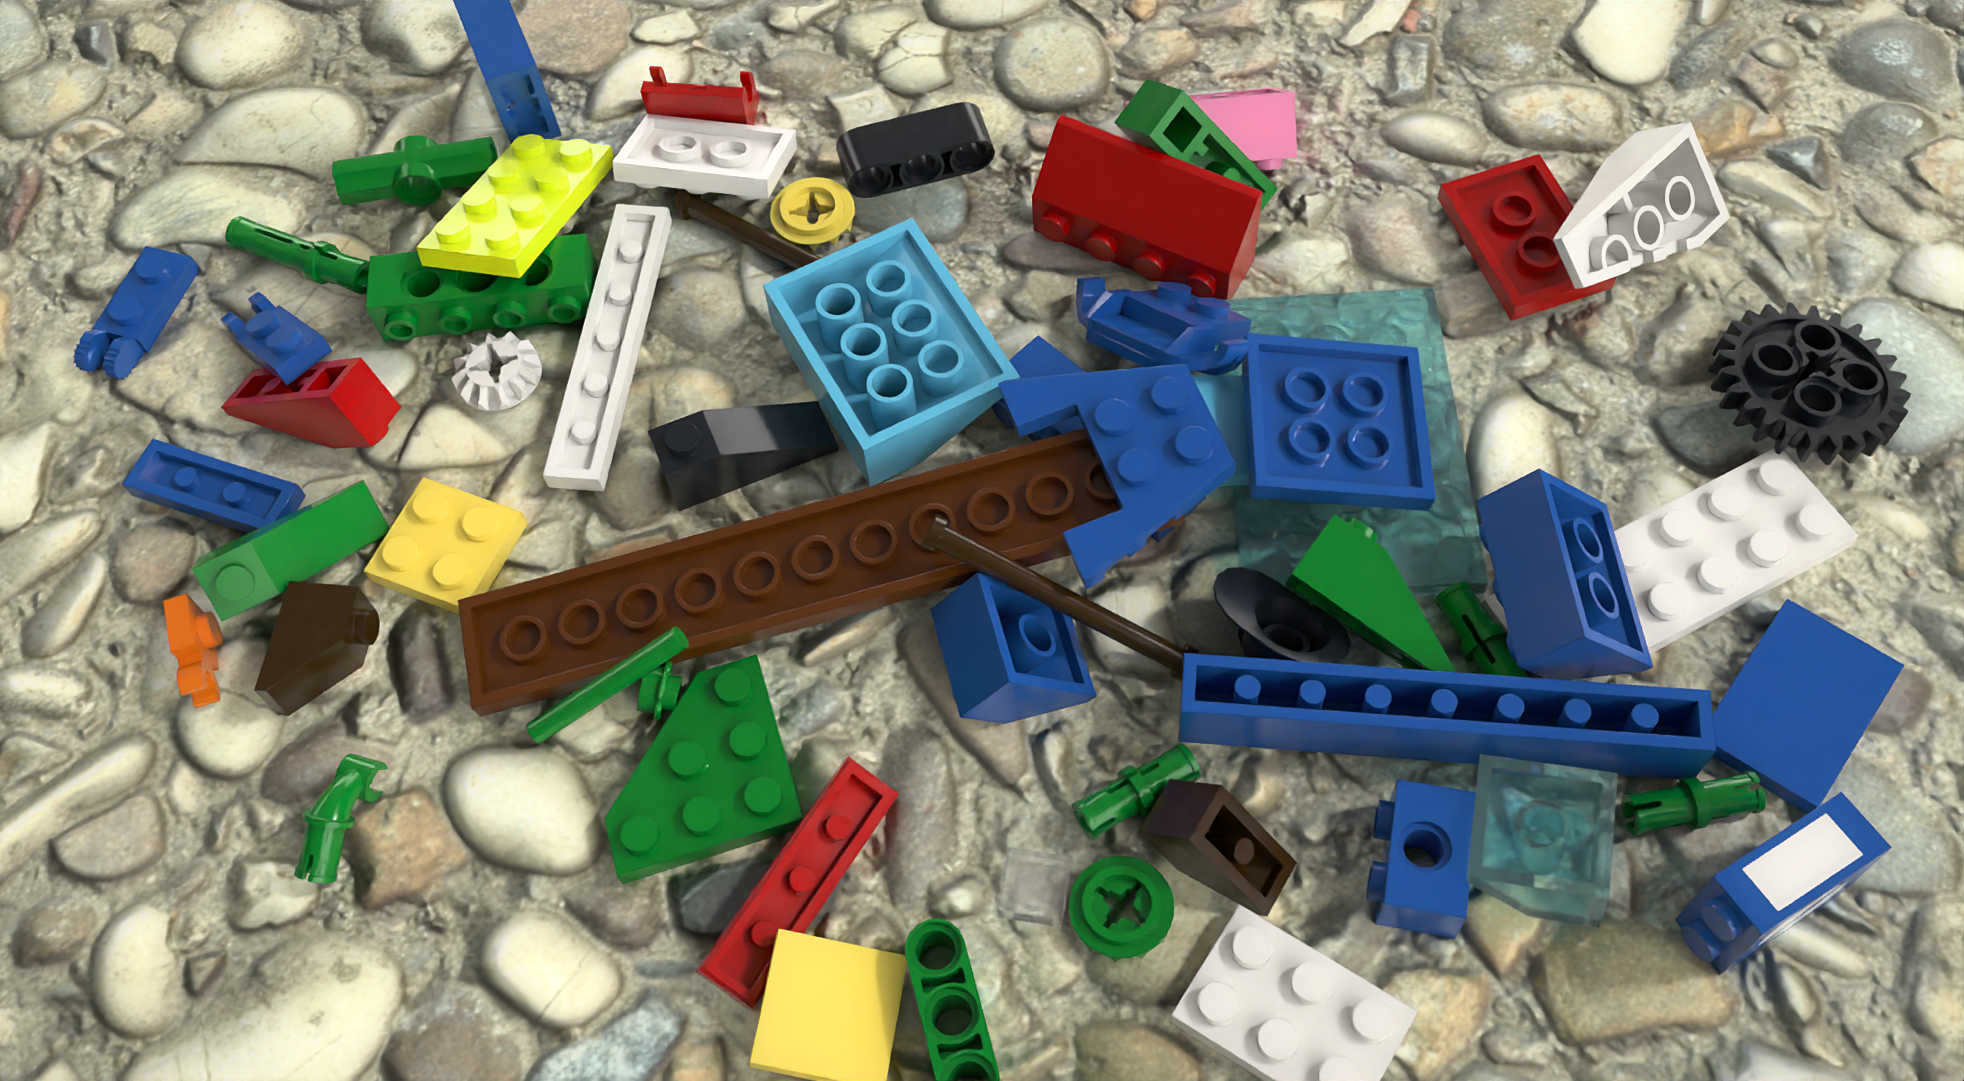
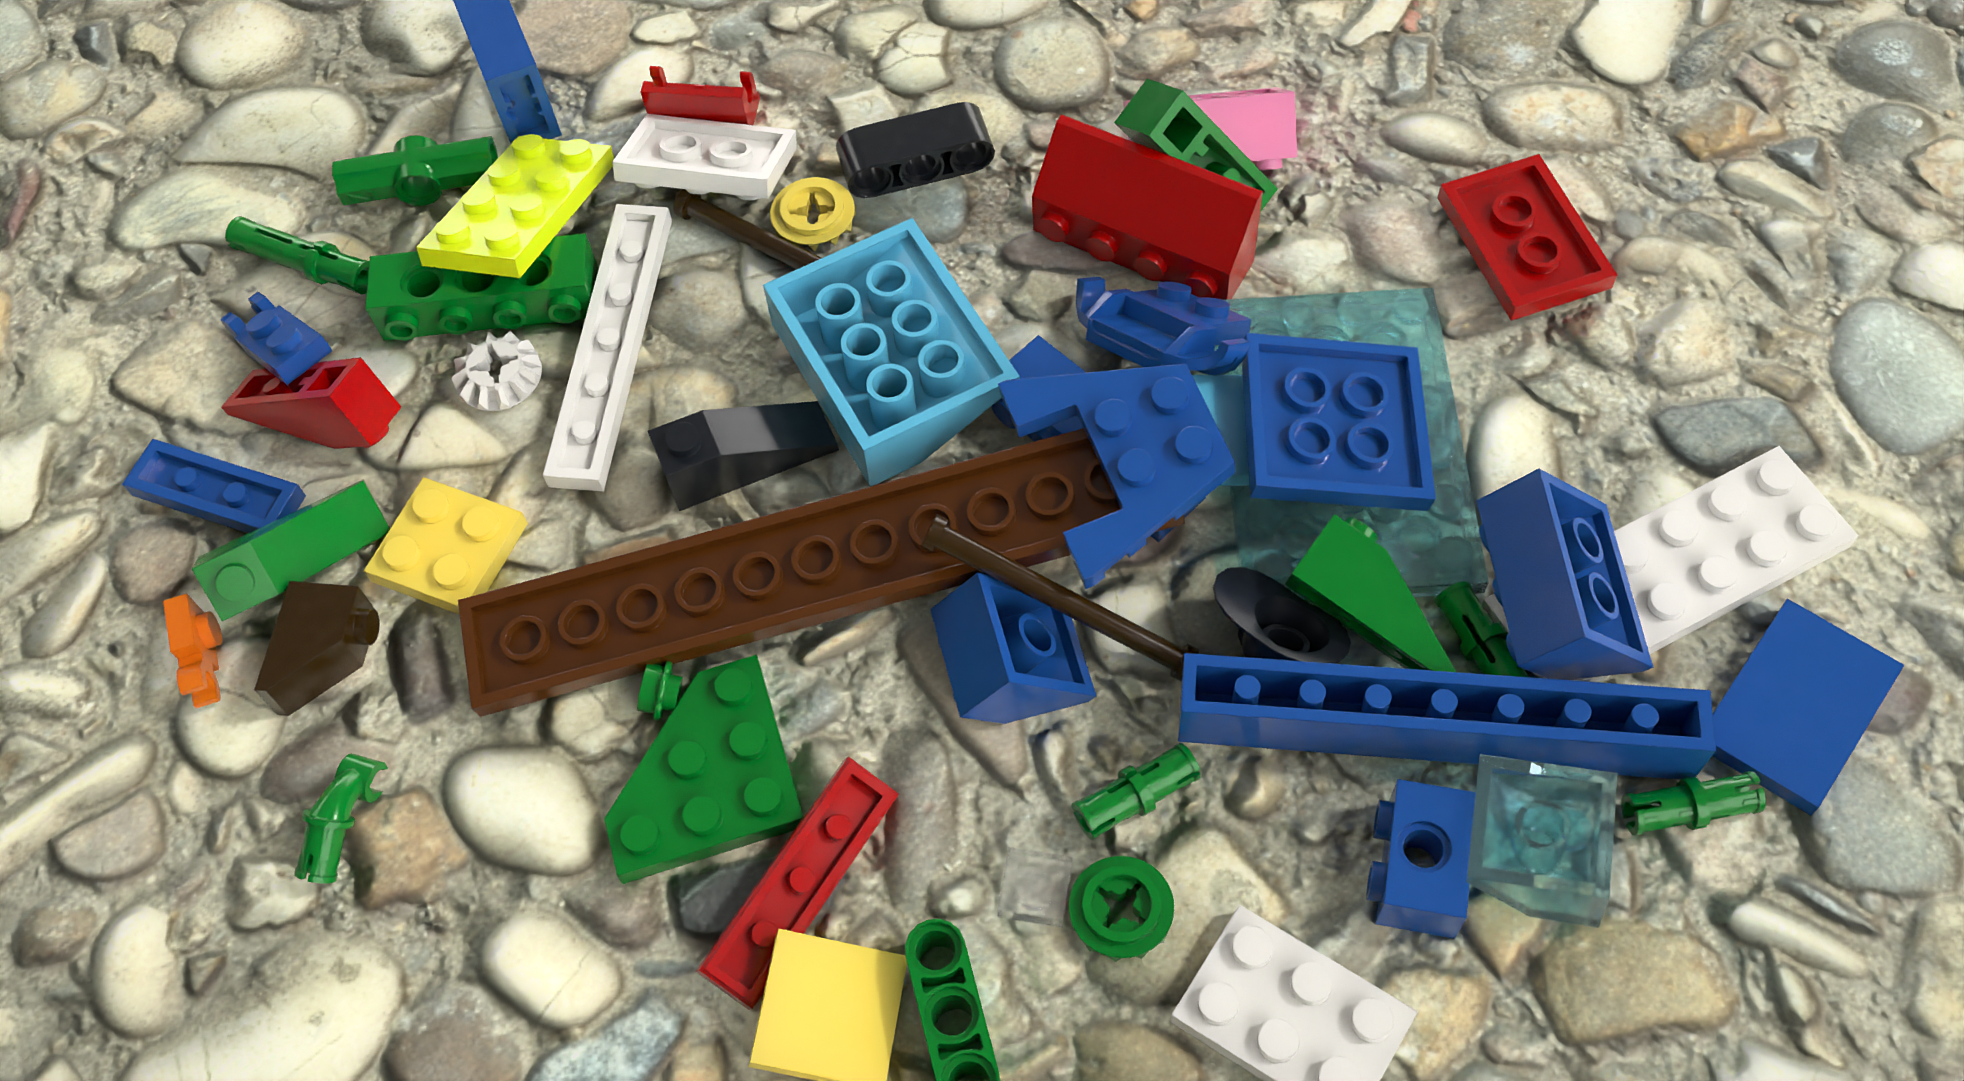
blue hinge [73,246,199,380] -> none
green bar [526,626,689,743] -> none
dark brown slope [1138,779,1297,917] -> none
white wedge [1553,122,1730,289] -> none
blue brick [1675,792,1892,975] -> none
black gear [1708,302,1911,465] -> none

